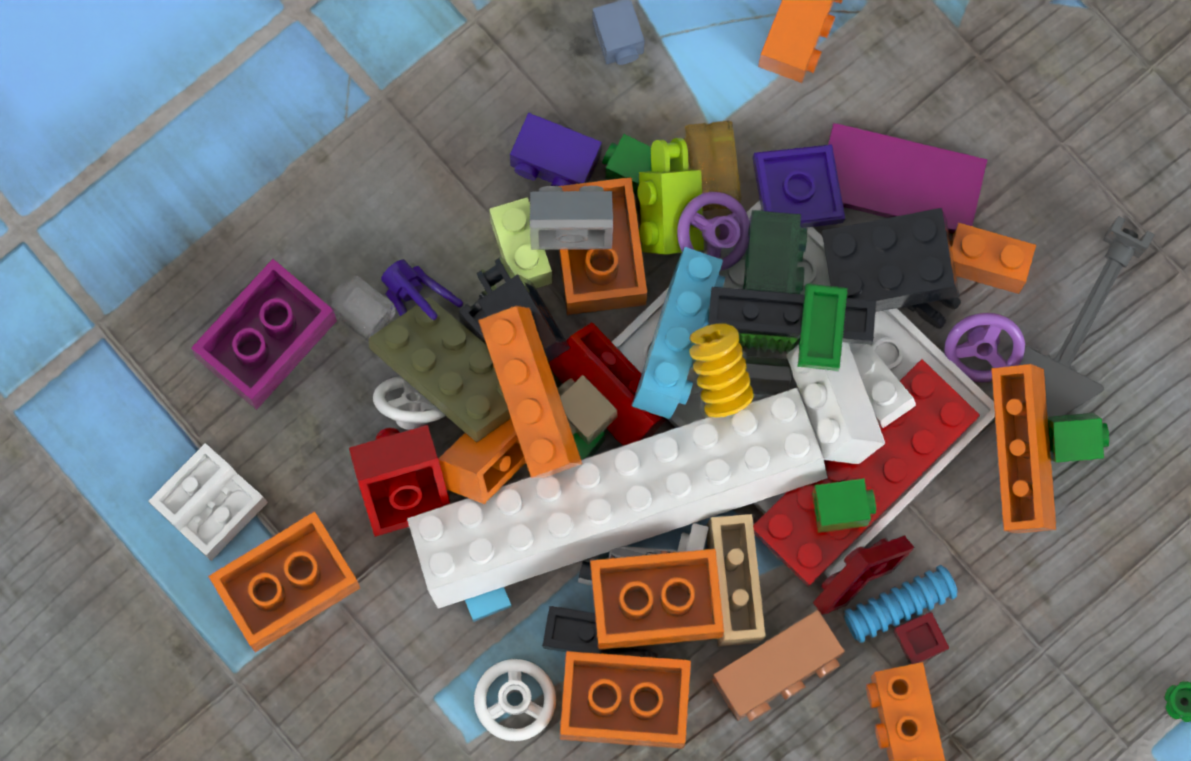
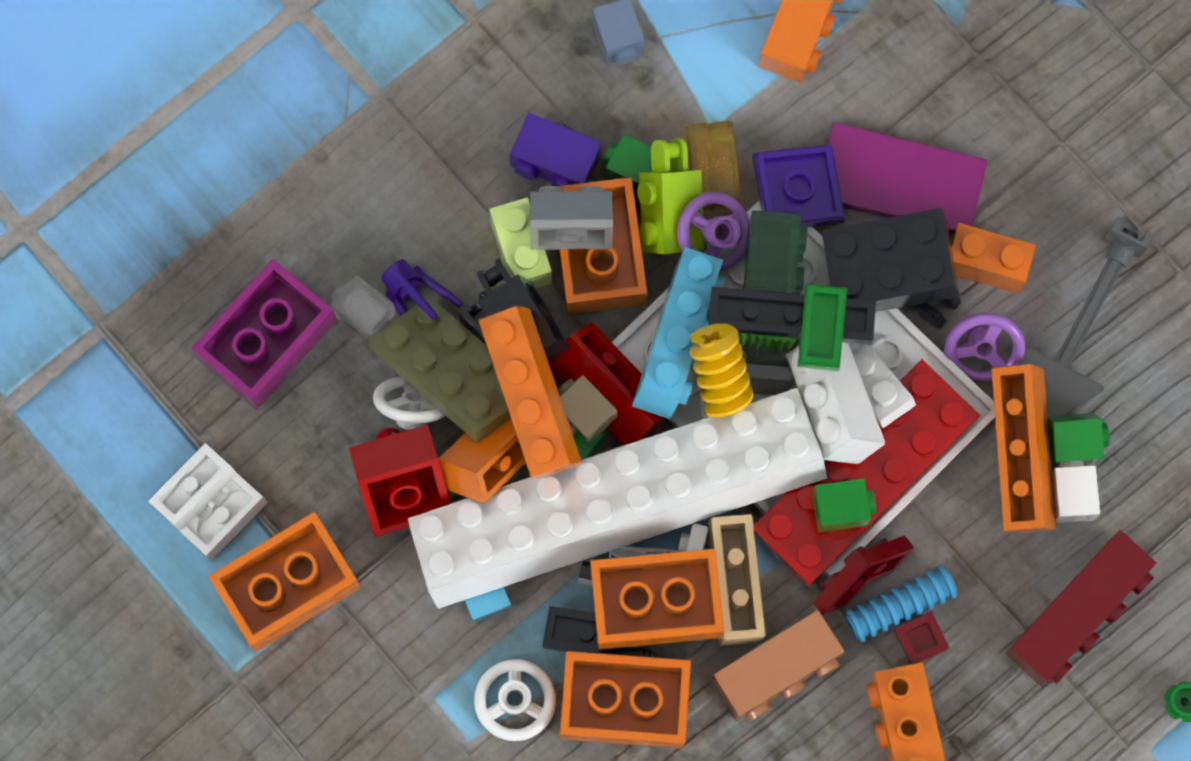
none -> dark red brick [1005,530,1157,687]
none -> white brick [1052,461,1100,523]

